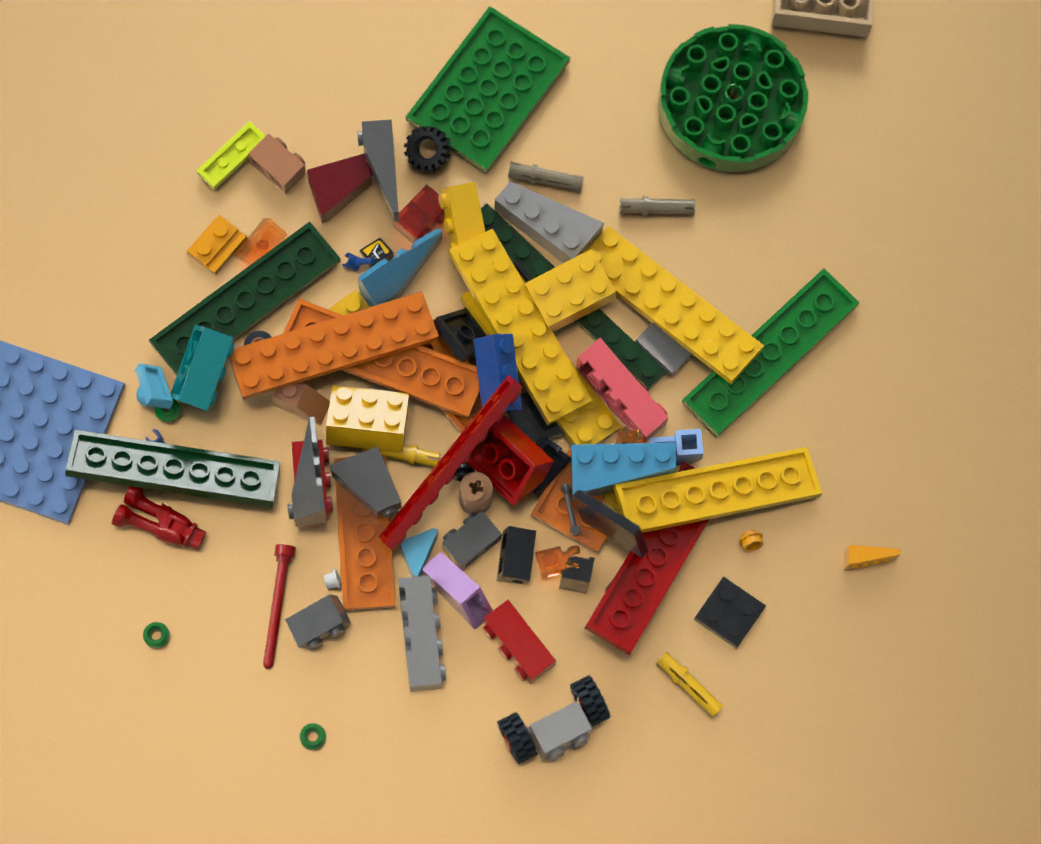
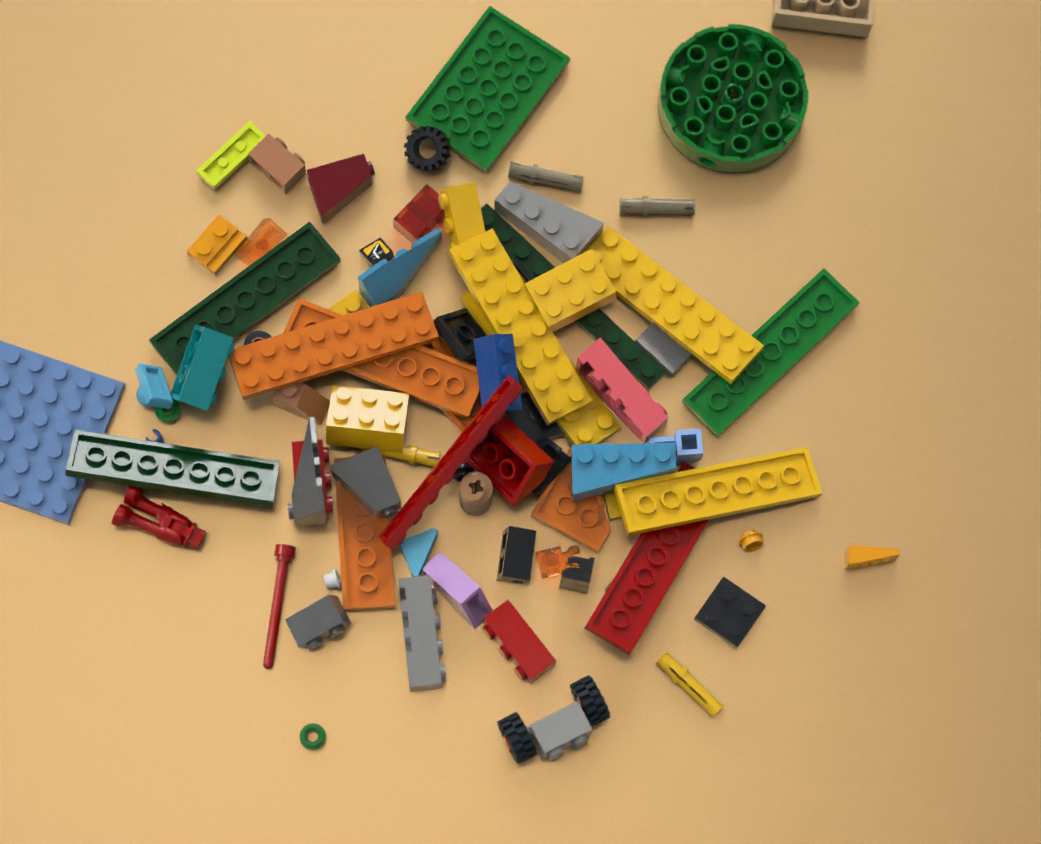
green plate [143,622,170,648] -> none
blue hand [342,252,375,271] -> none
dark grey wedge [357,119,399,222] -> none
dark grey brick [442,511,502,571] -> none
dark grey hinge [561,483,580,536] -> none
black tile [573,489,648,558] -> none
clear orange plate [616,427,643,444] -> none

